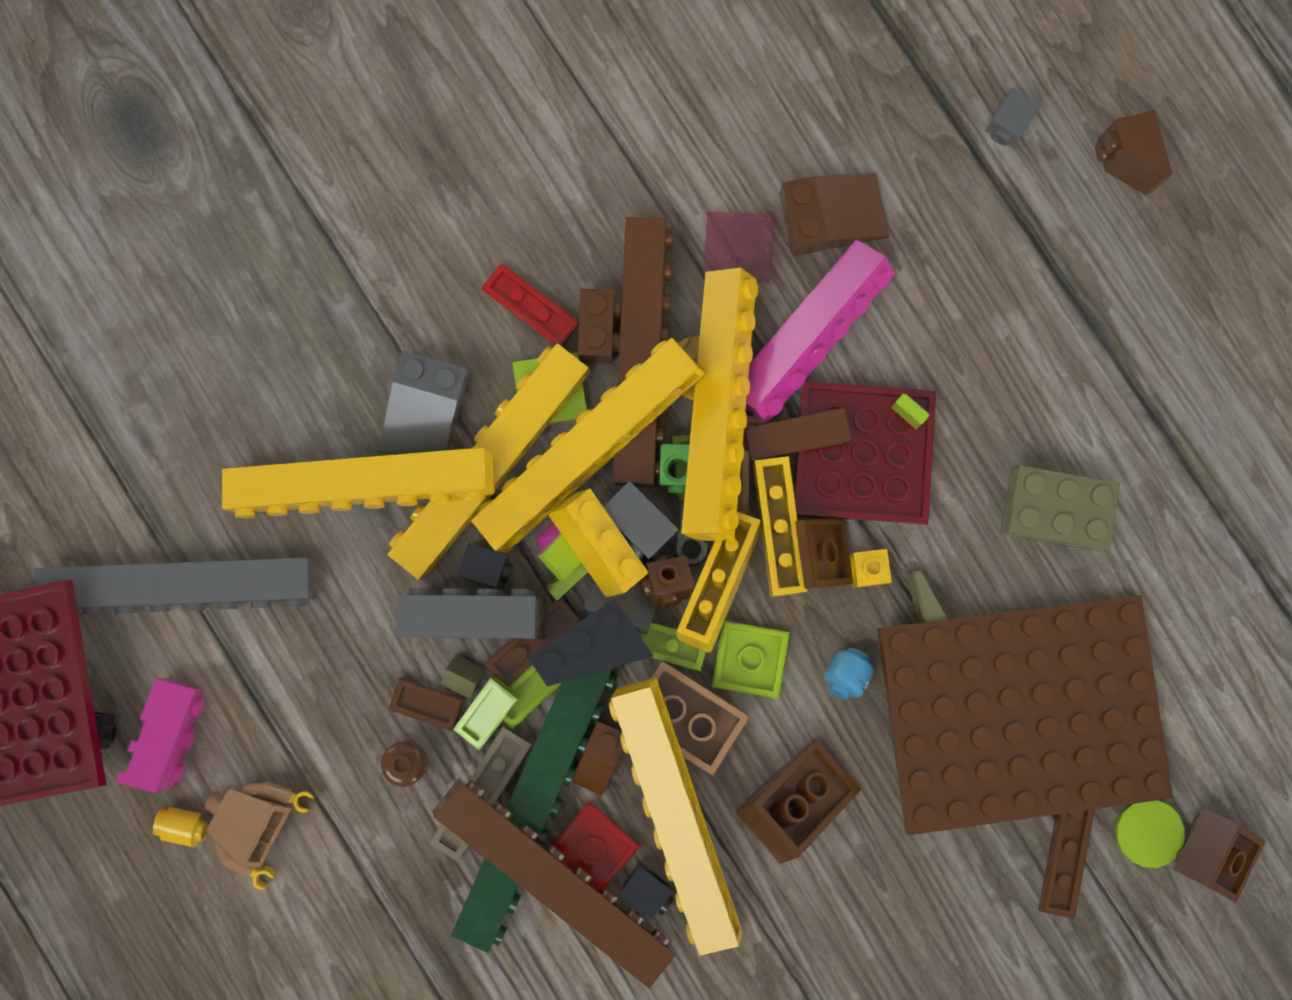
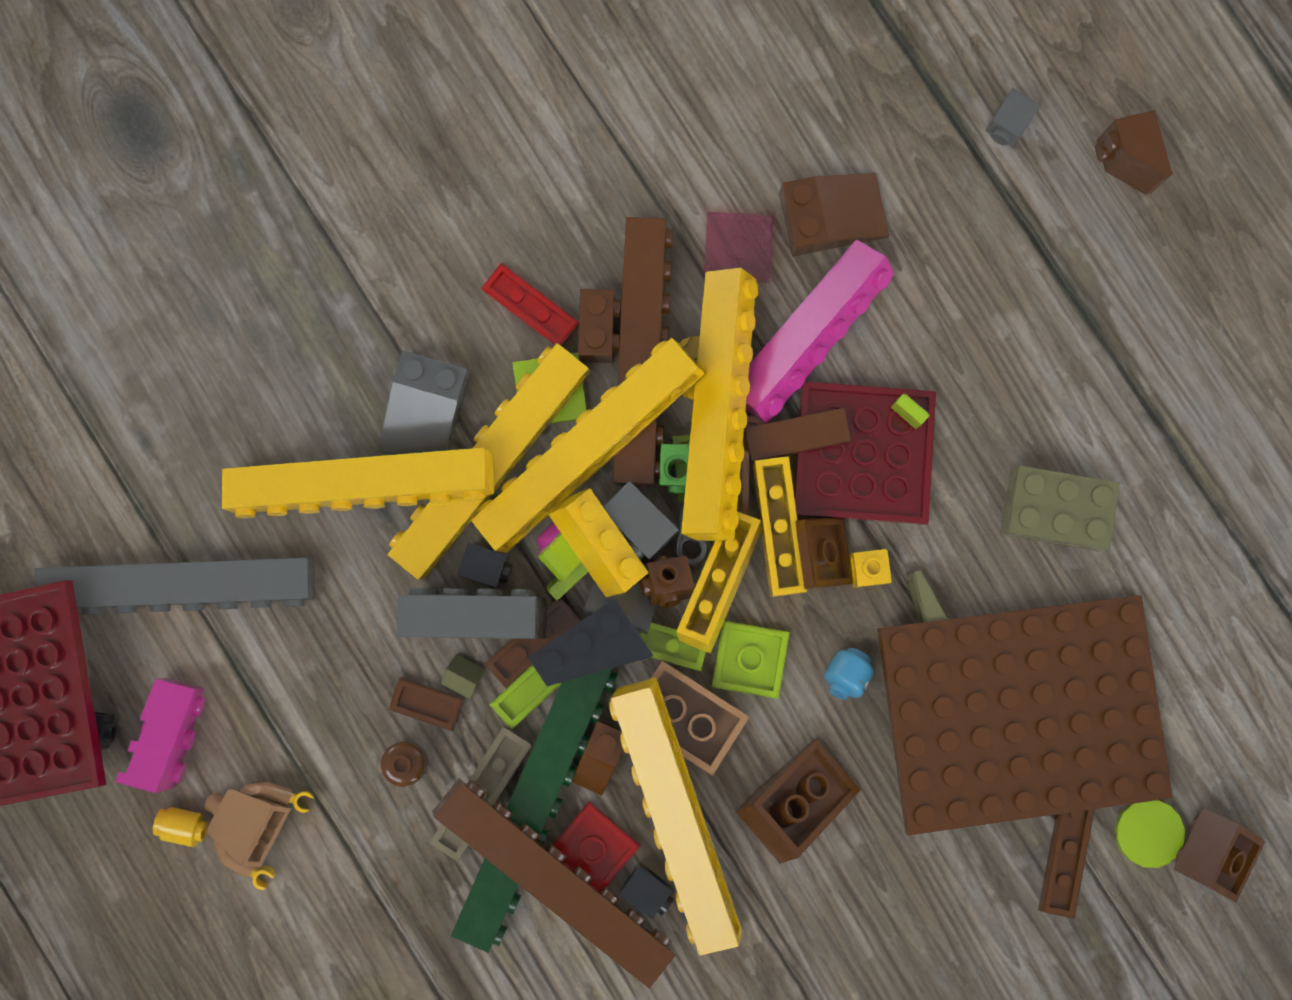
lime tile [453,676,521,751] -> none

